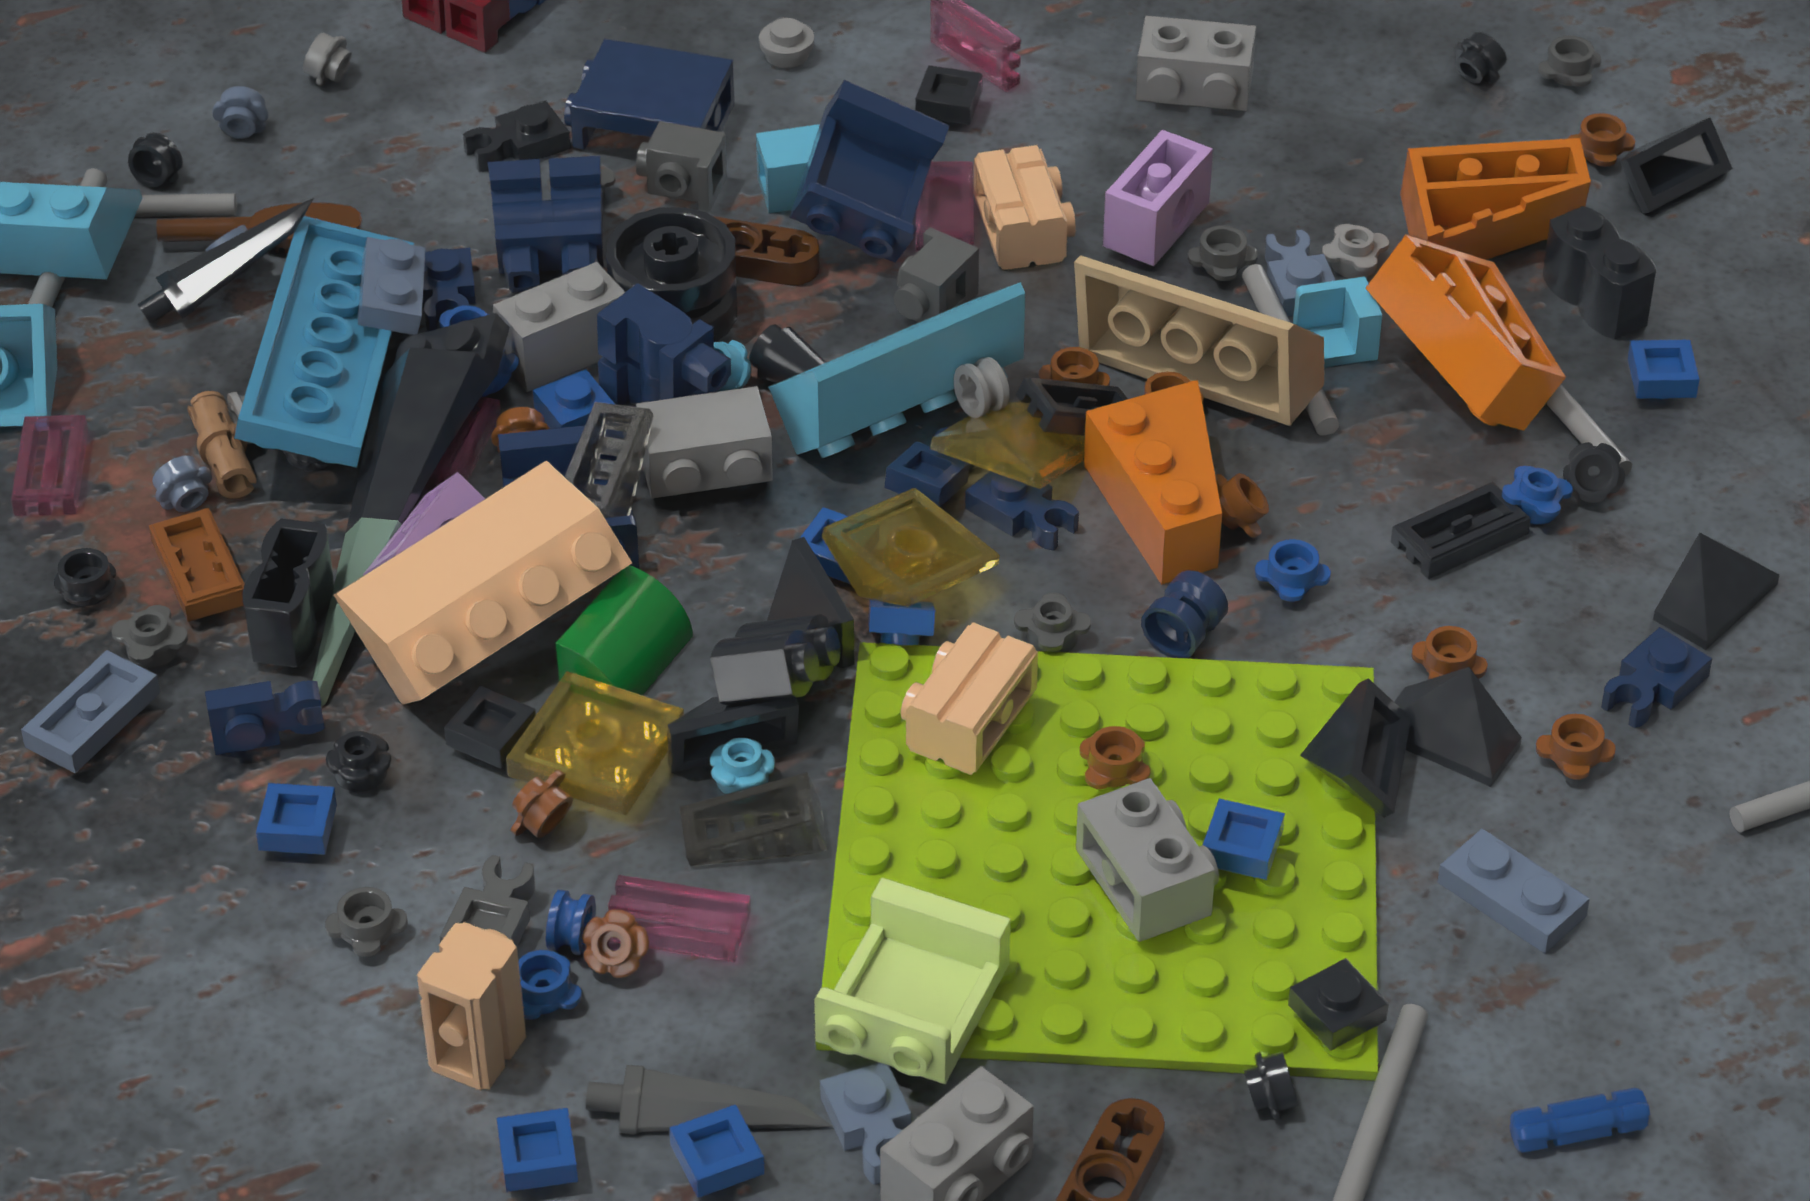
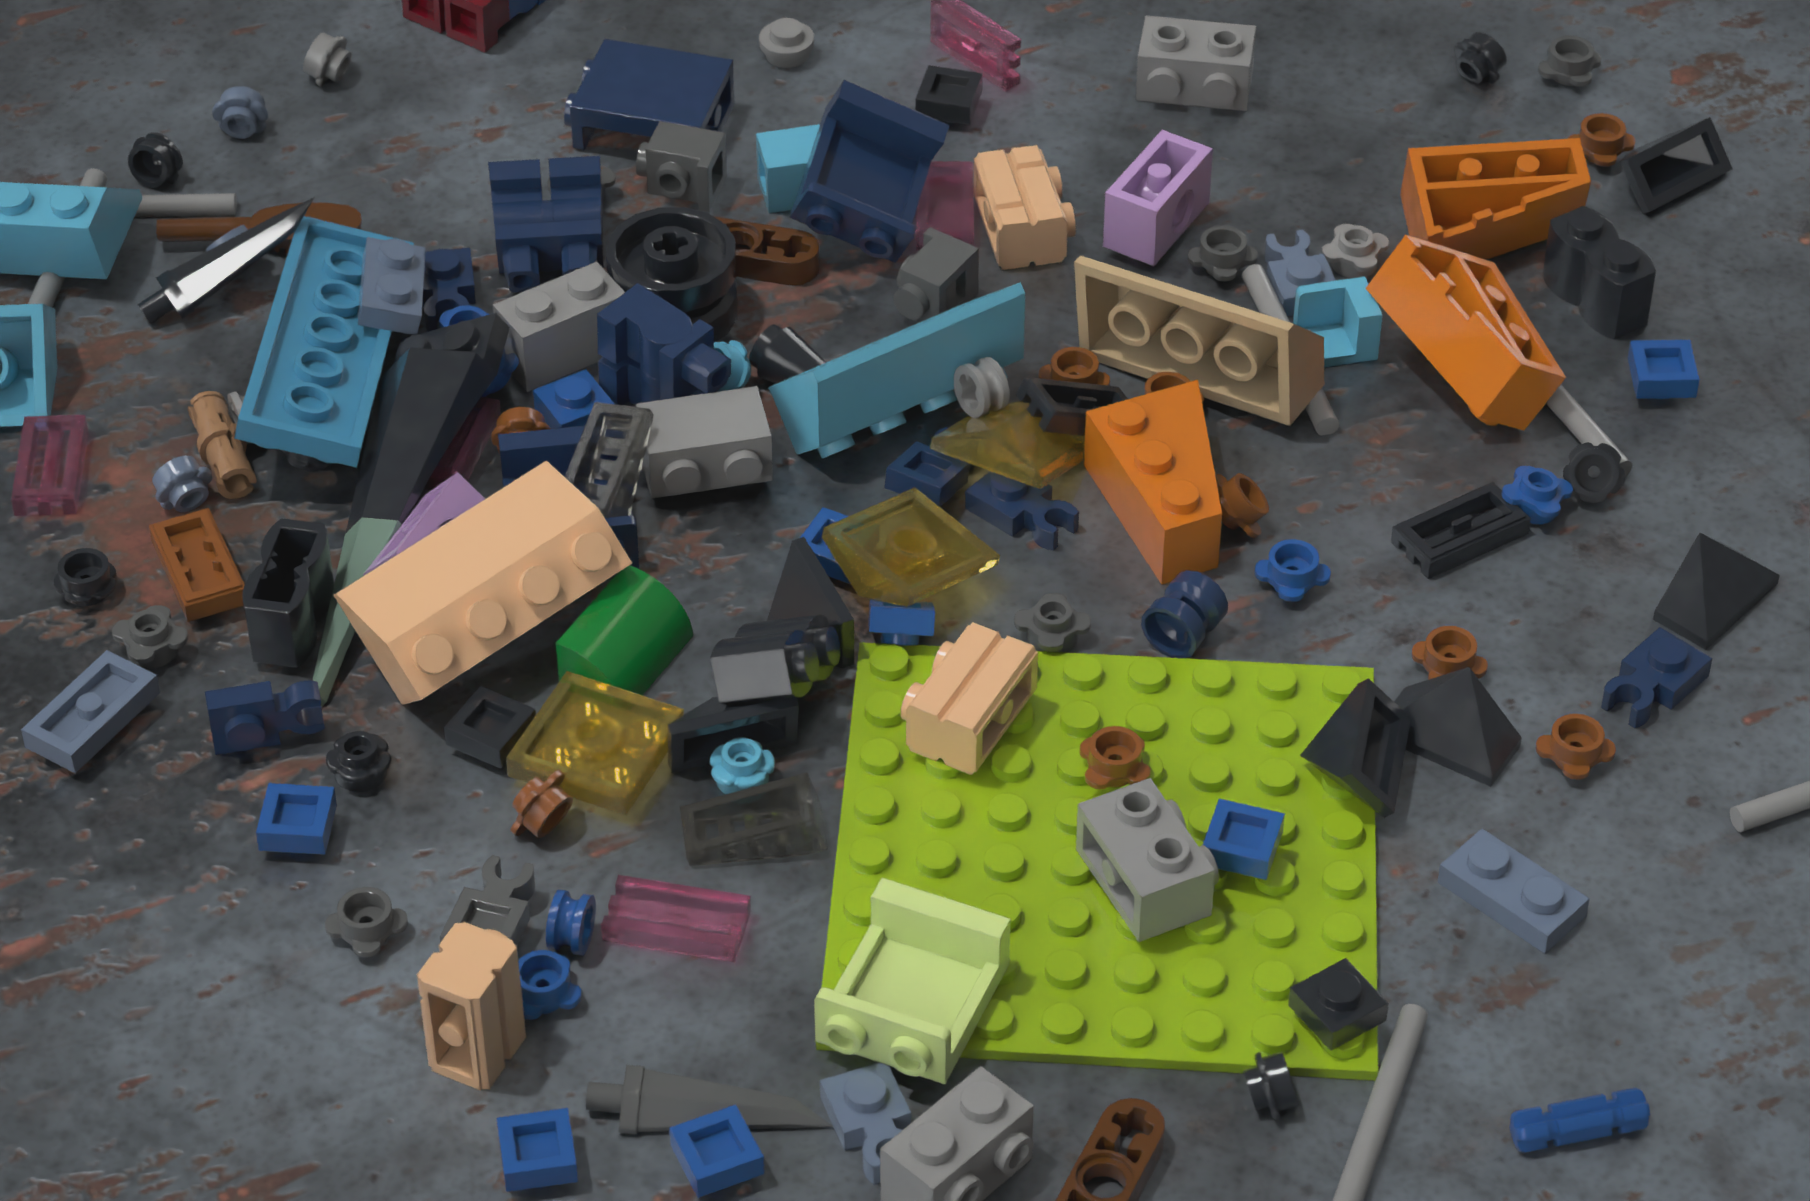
black plate [463,100,571,172] -> none
dark orange plate [582,909,649,978] -> none

